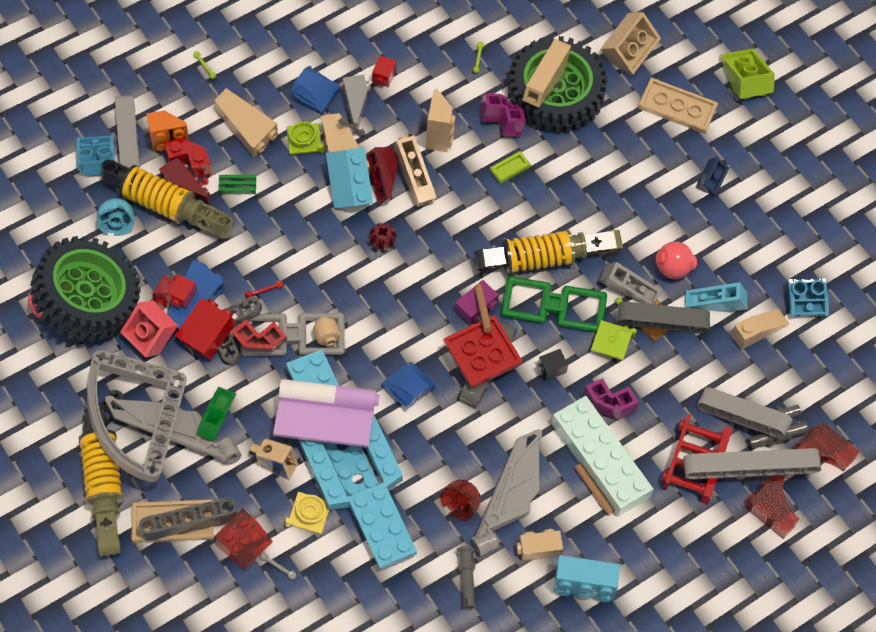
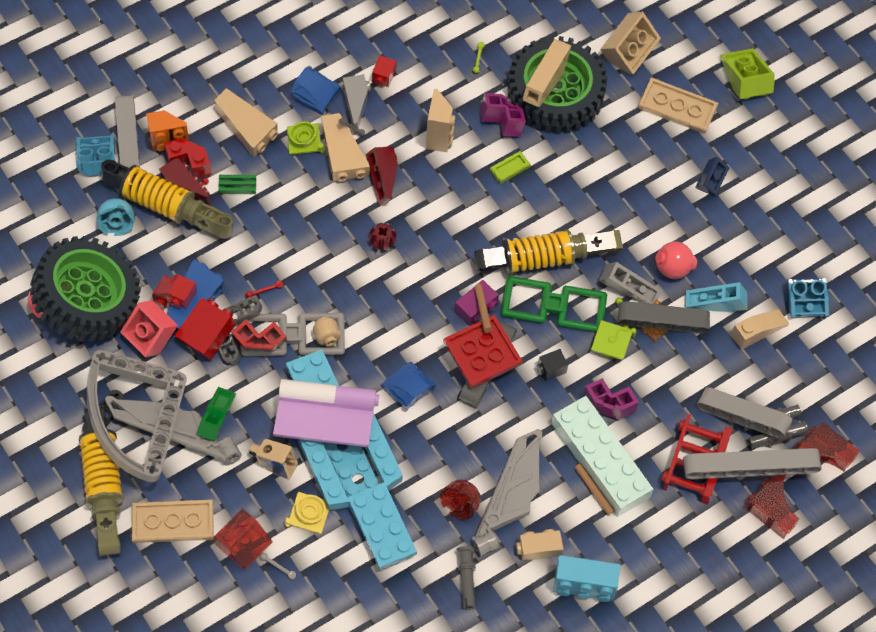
dark grey beam [139,498,238,541] -> none
lime hinge [193,51,216,79] -> none
medium azure slope [326,147,373,208] -> none
tan slope [394,135,437,207] -> none

